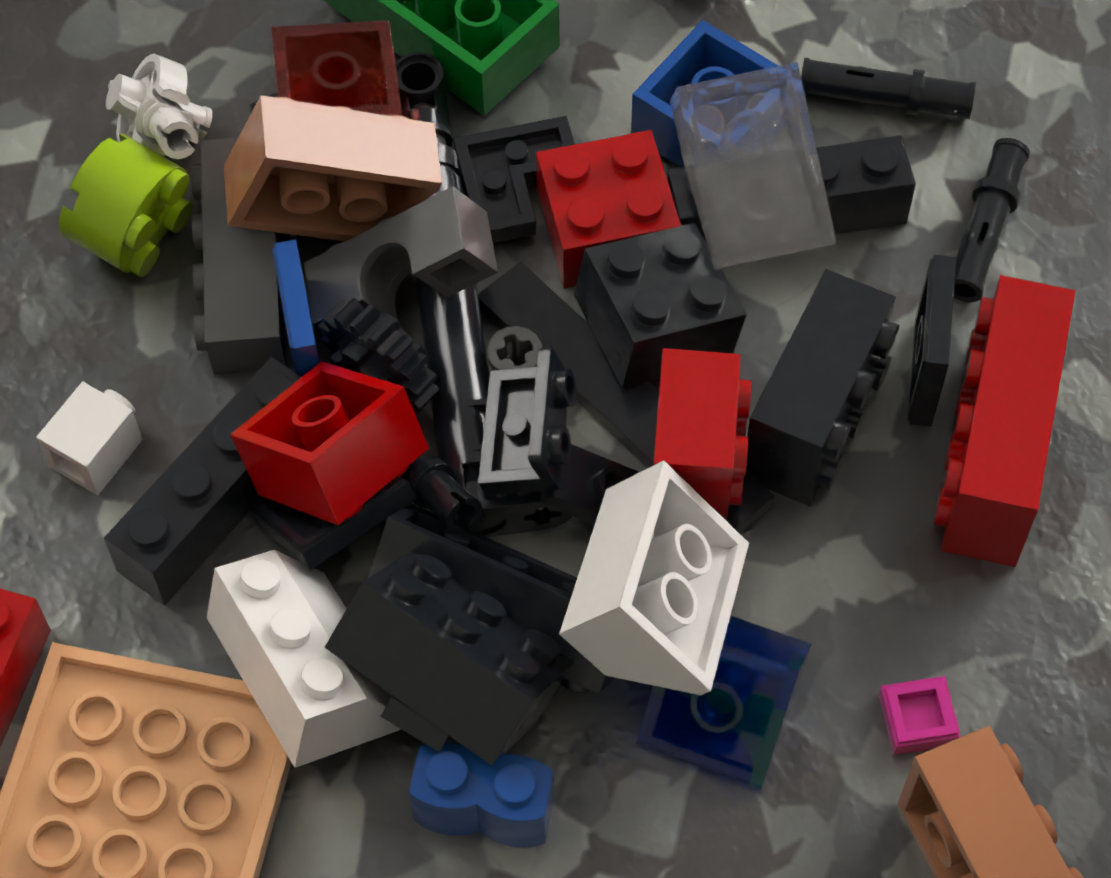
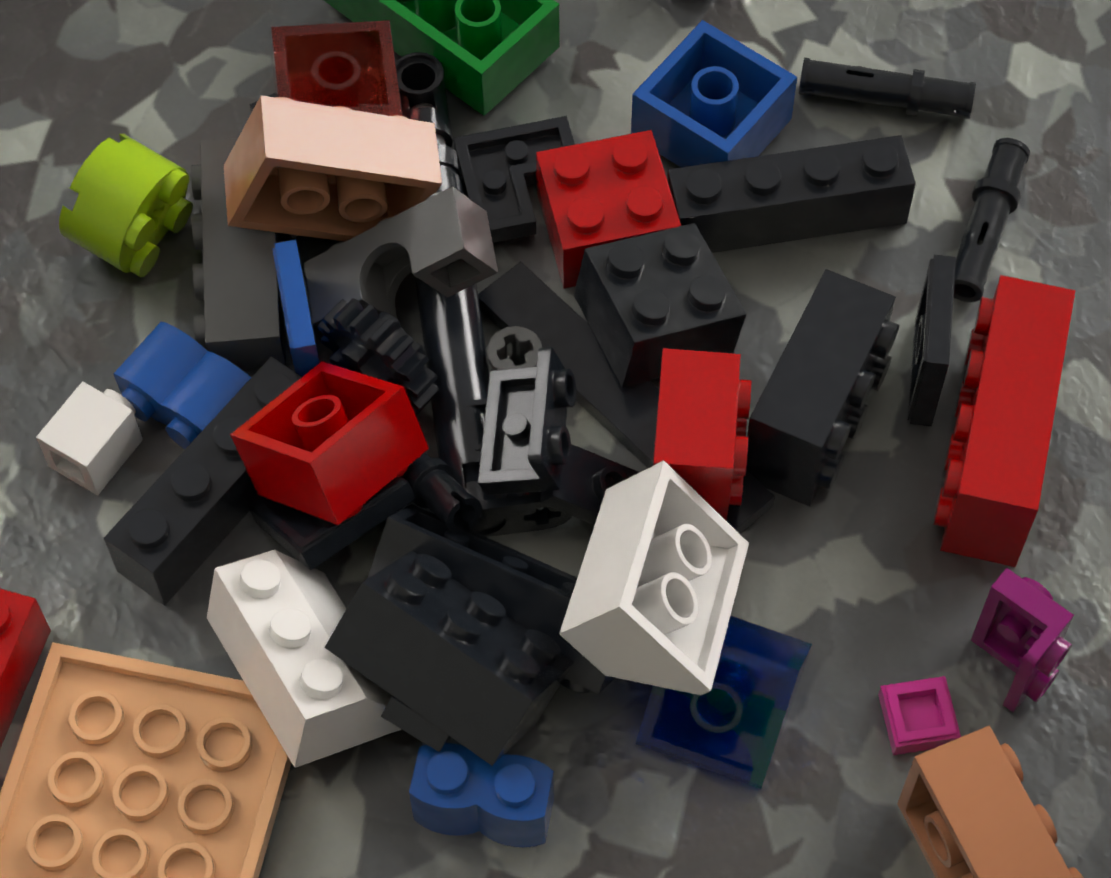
white pin [106,54,212,159] -> none
clear slope [670,62,837,270] -> none
none -> blue brick [113,321,251,449]
none -> magenta bracket [970,568,1074,713]

